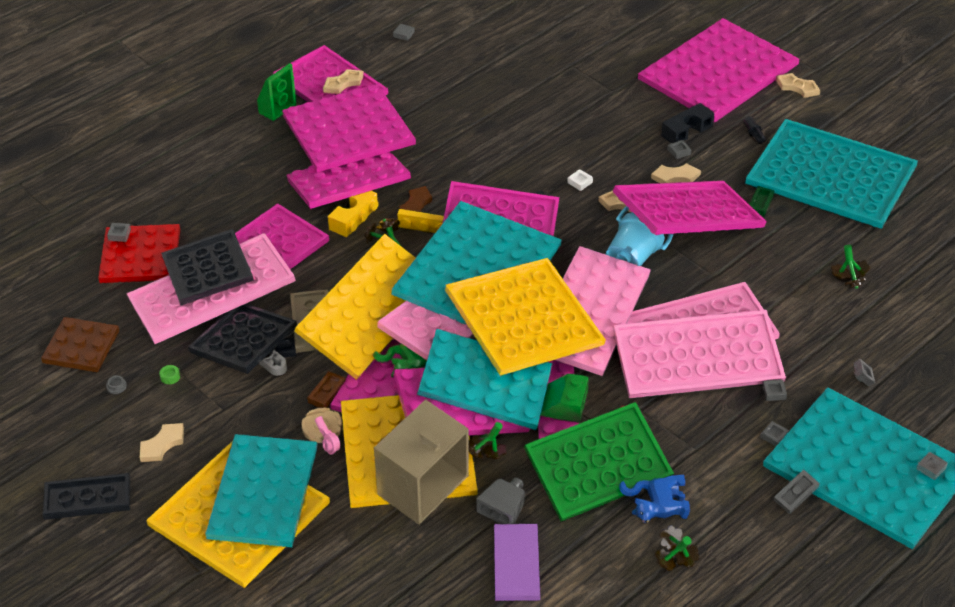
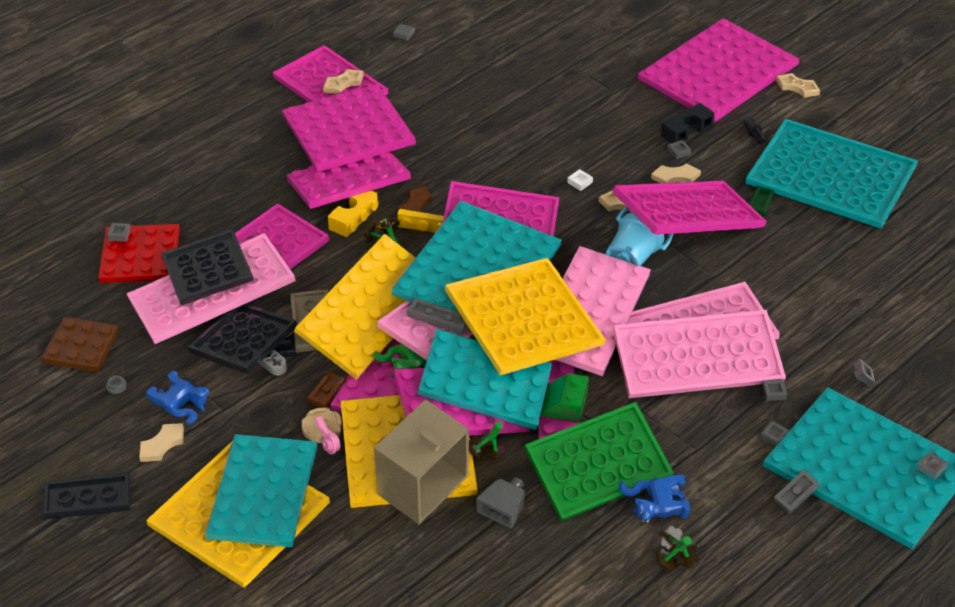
bright green tile [159,365,180,384] -> none
green slope [257,63,297,121] -> none
medium lavender tile [494,524,540,601] -> none
dark brown plant [831,245,870,289] -> none
none -> blue animal [146,370,210,424]
none -> dark grey plate [407,298,467,334]

